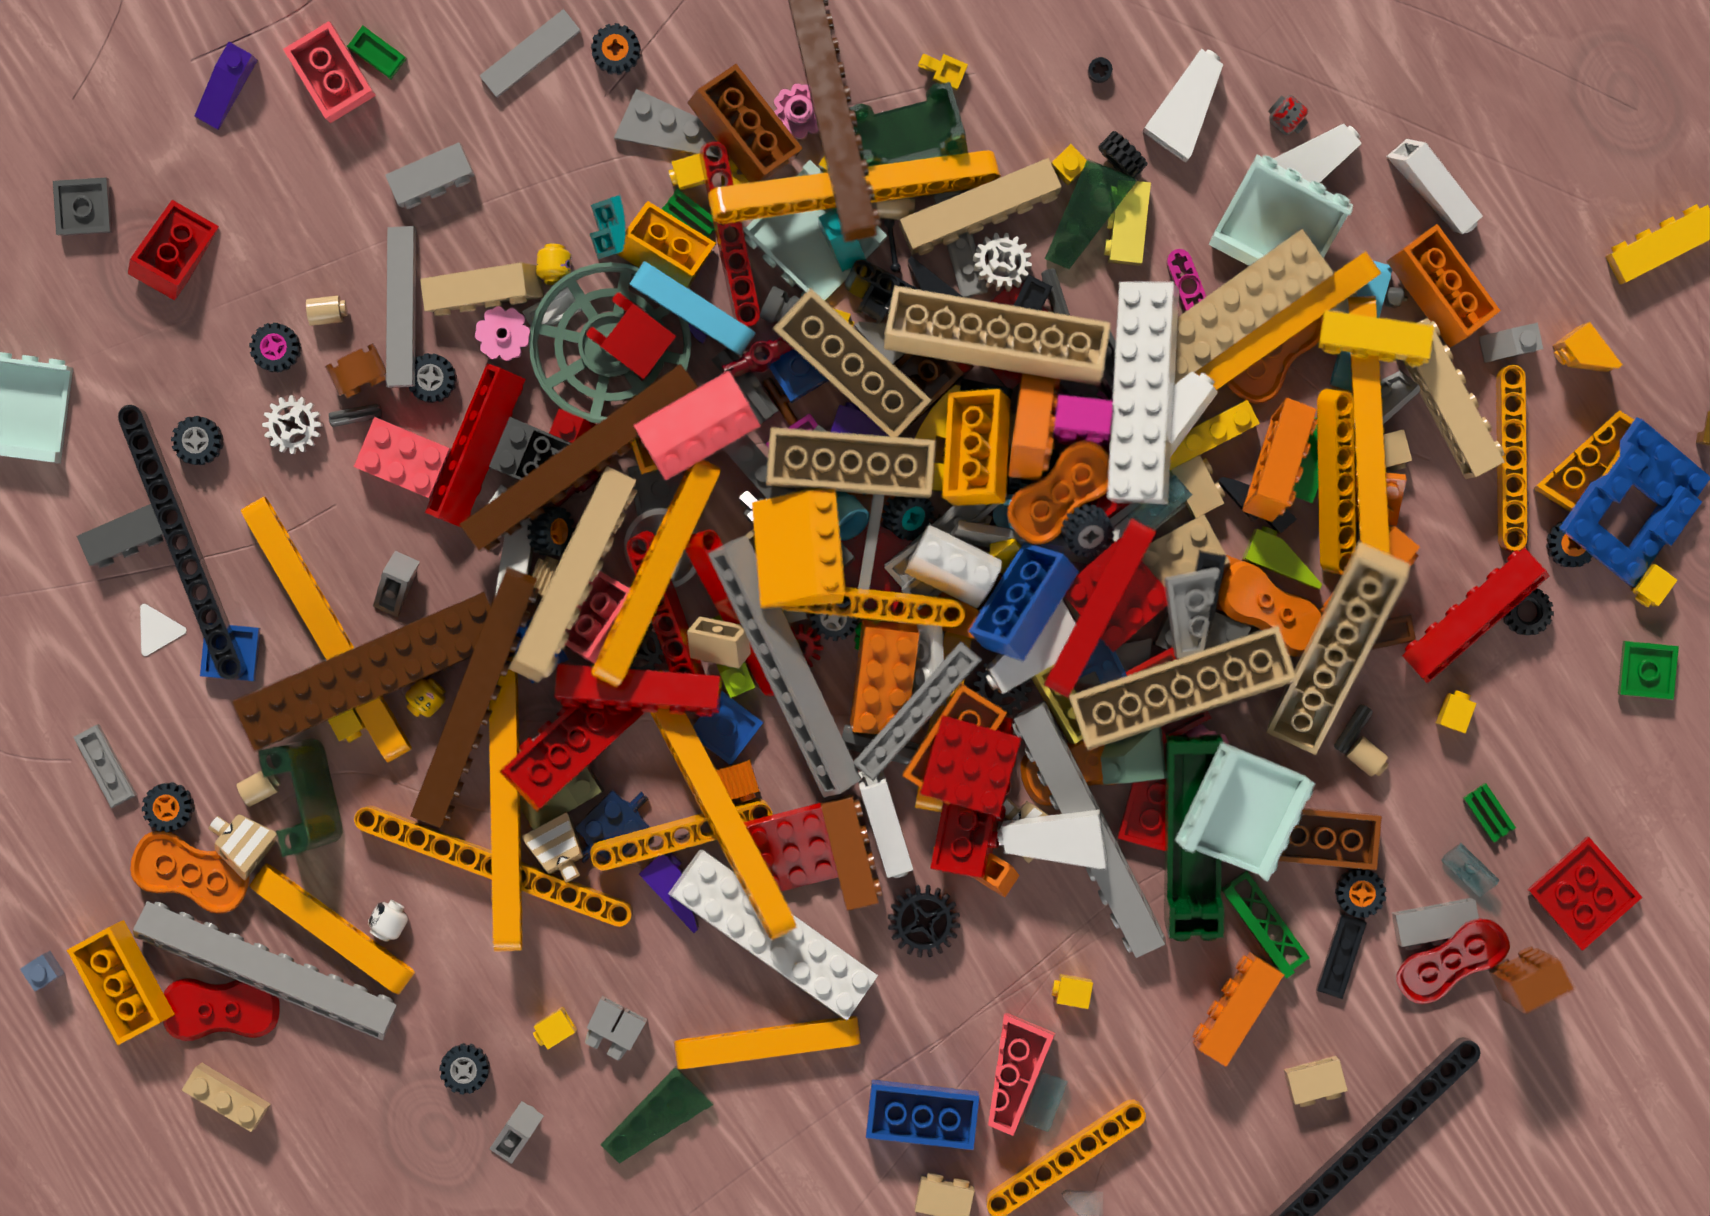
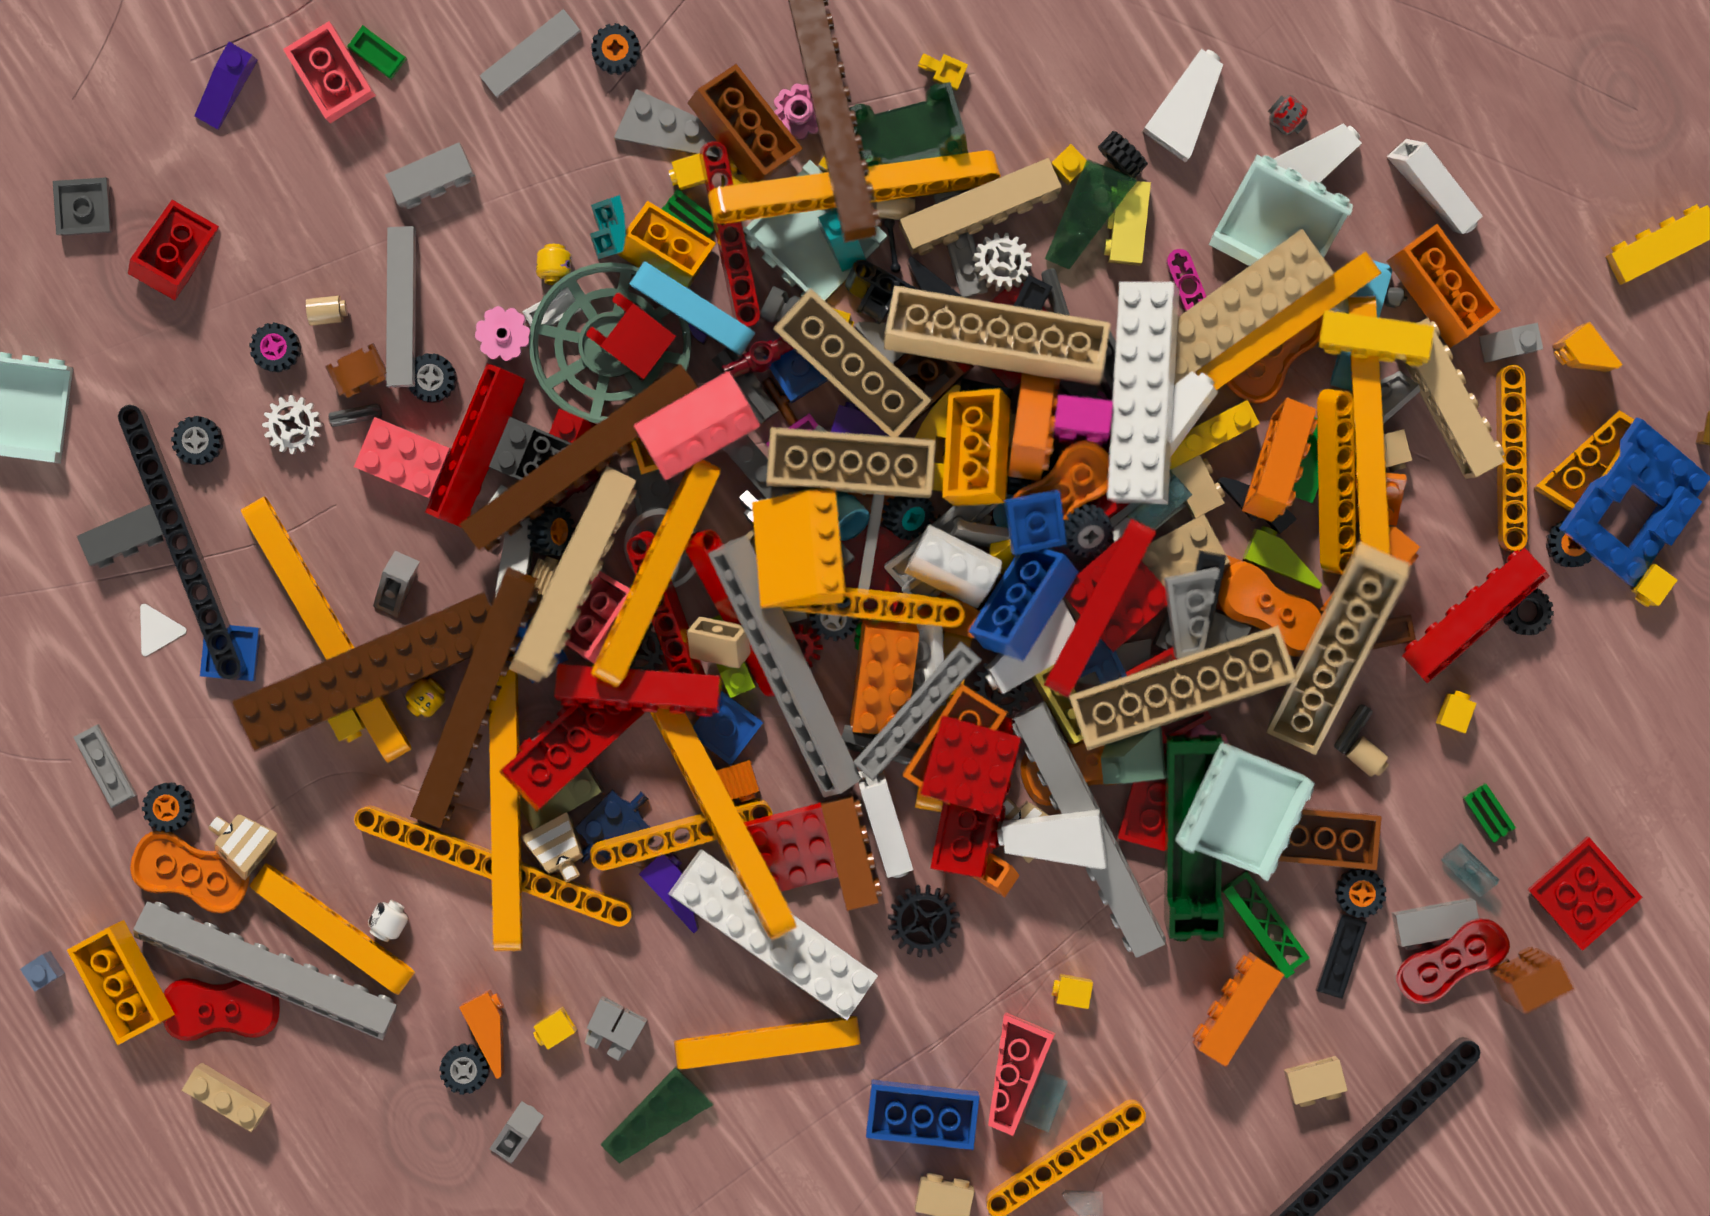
tan brick [237,768,281,807] -> none
clear green windscreen [258,739,343,857] -> none
tan wedge [420,262,544,316] -> none
black bush [1088,57,1113,83] -> none
green plate [1618,641,1679,700] -> none
none -> orange slope [459,989,504,1079]
none -> blue plate [1005,490,1066,555]

